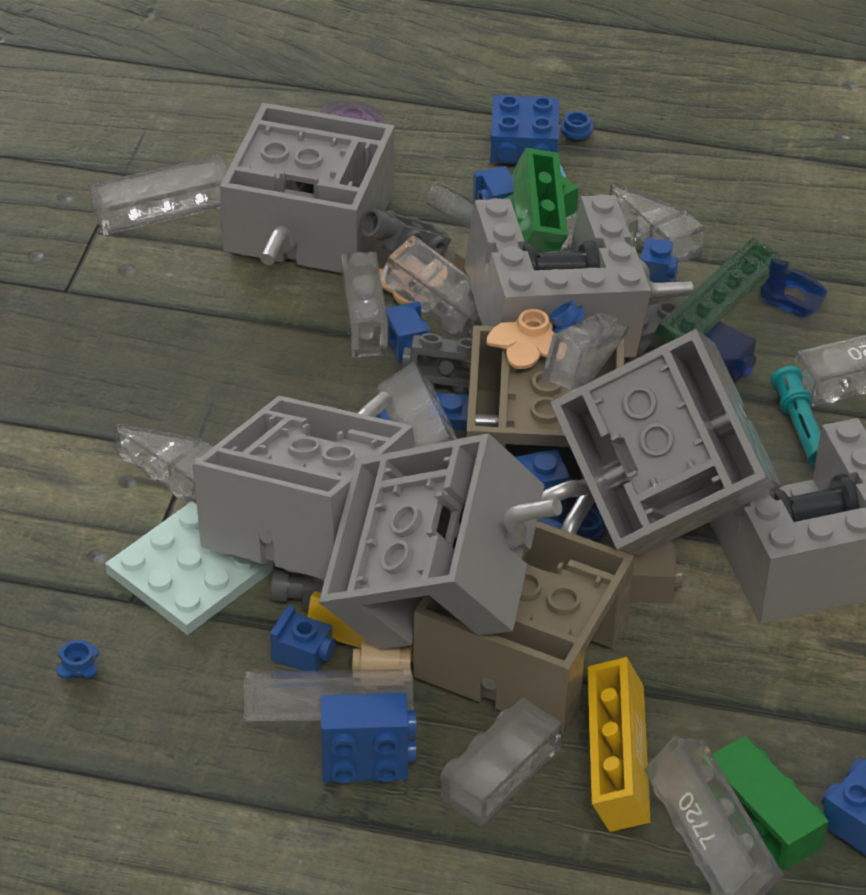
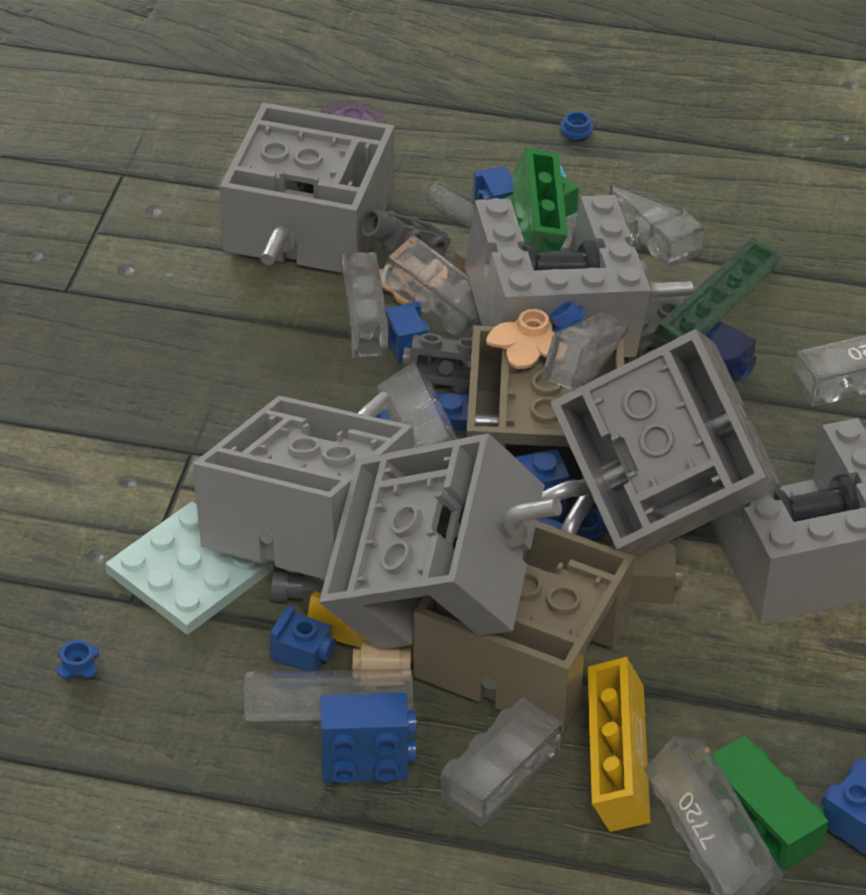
clear brick [89,154,228,236] -> none
clear slope [114,423,213,504] -> none
blue brick [490,95,559,164] -> none
blue brick [640,238,678,298] -> none
clear blue piece [760,257,827,318] -> none
teal pin [770,365,821,466] -> none

